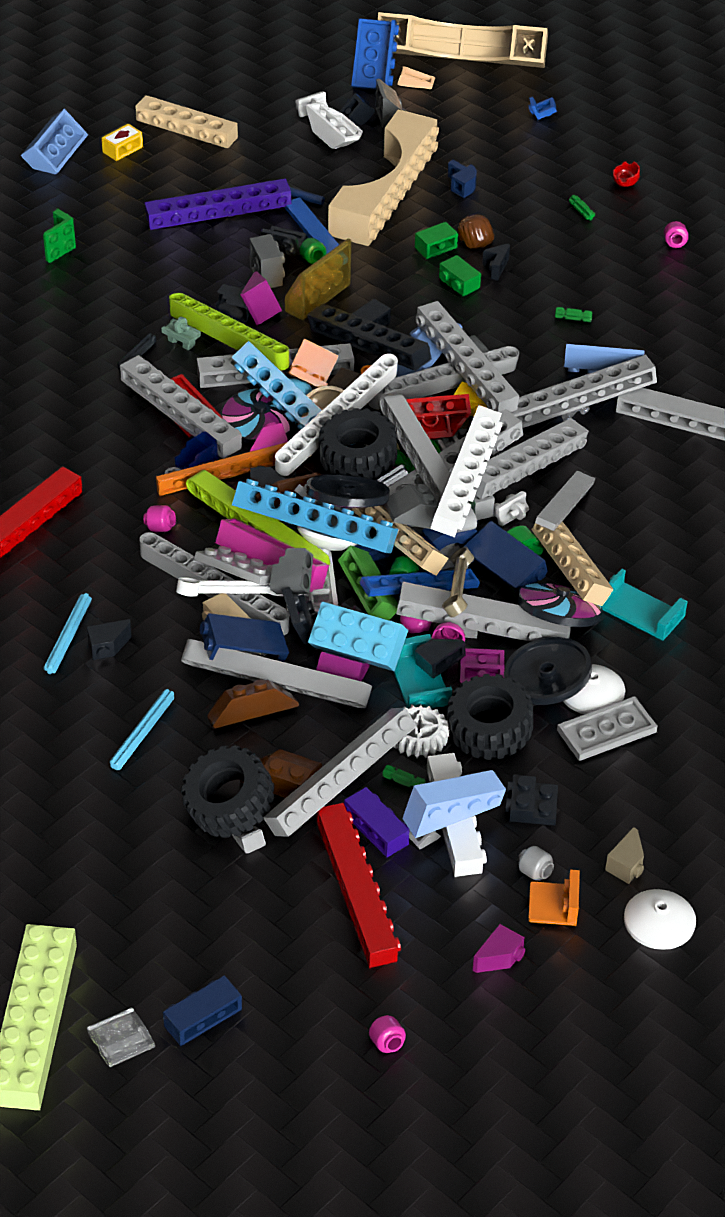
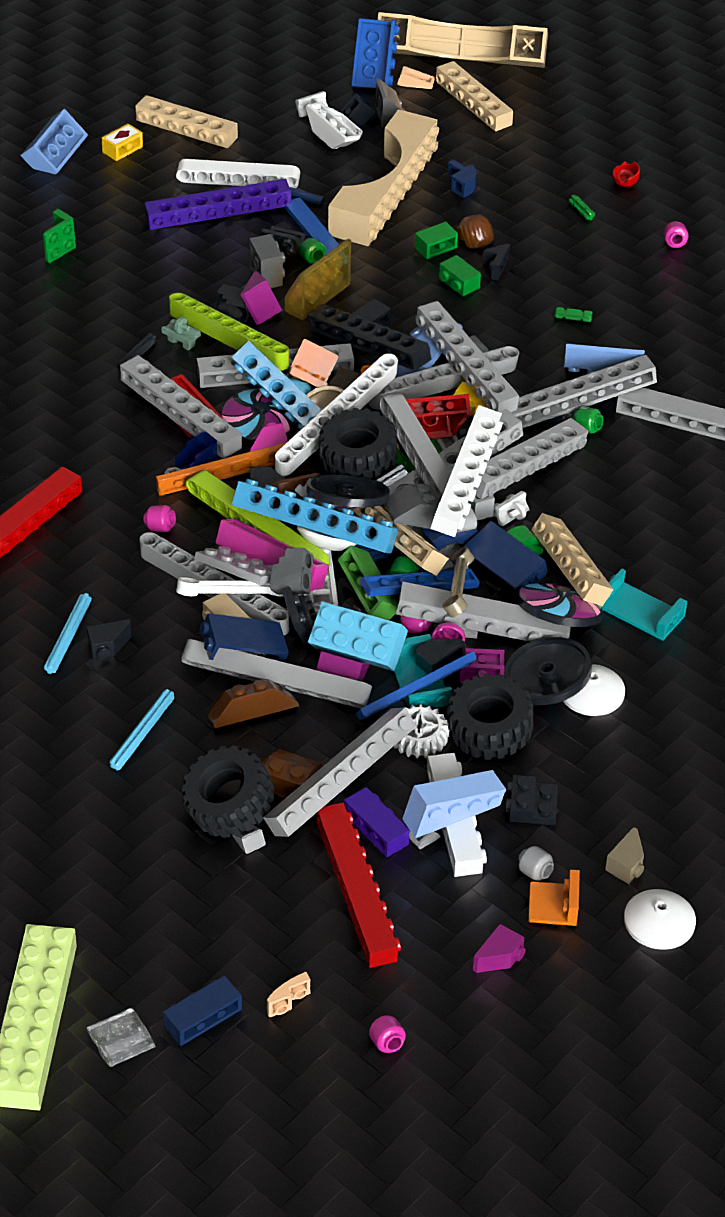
green axle [383,765,426,788] -> none
blue bracket [528,97,557,120] -> none
light grey tile [535,471,595,531] -> none
light grey plate [557,696,658,761] -> none
none -> white beam [176,159,300,188]
none -> light nougat slope [267,972,310,1017]
none -> blue tile [356,651,477,720]
none -> tan brick [436,61,513,131]
none -> green head [573,407,603,434]

